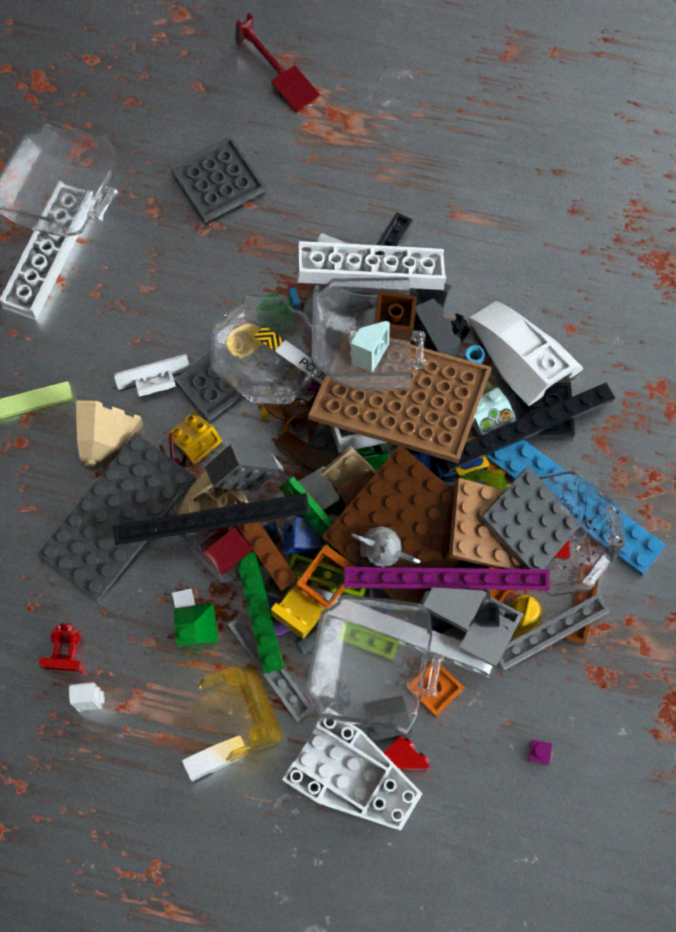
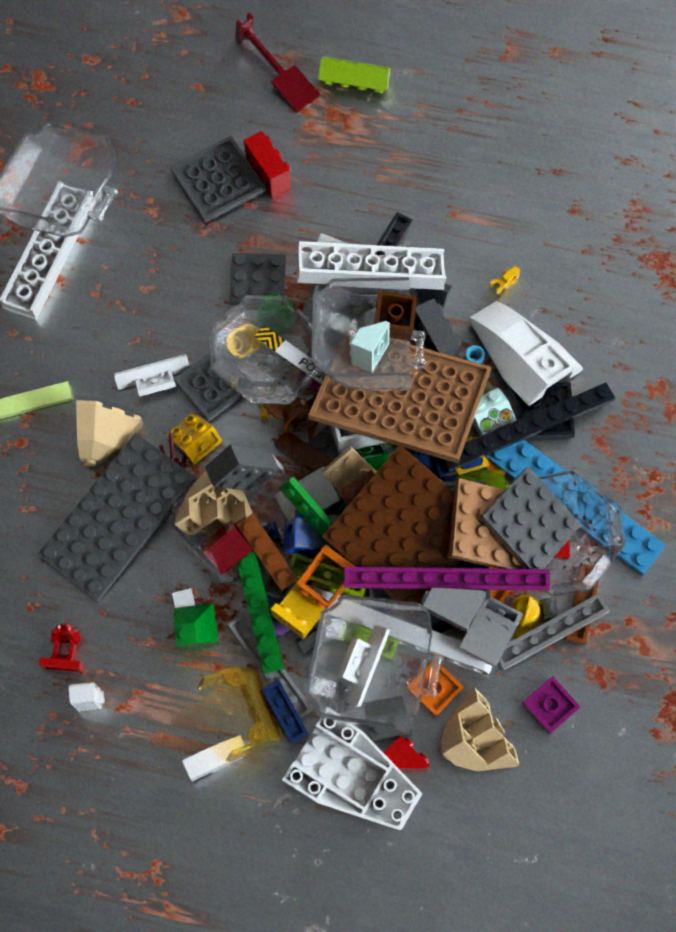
black plate [112,493,310,545] -> none
dark azure tile [288,287,301,313] -> none
light grey helmet [350,526,420,568] -> none
black plate [450,313,470,345] -> none
black tile [475,602,500,627] -> none
magenta plate [528,740,552,765] -> none
none -> dark grey plate [229,253,286,305]
none -> red brick [243,131,291,199]
none -> dark blue plate [261,680,309,745]
none -> lime brick [318,56,391,93]
none -> white bracket [338,625,390,707]
none -> tan brick [440,688,519,771]
none -> yellow plate [489,265,521,295]
none -> magenta plate [522,676,580,734]
none -> dark grey bush [539,598,559,622]

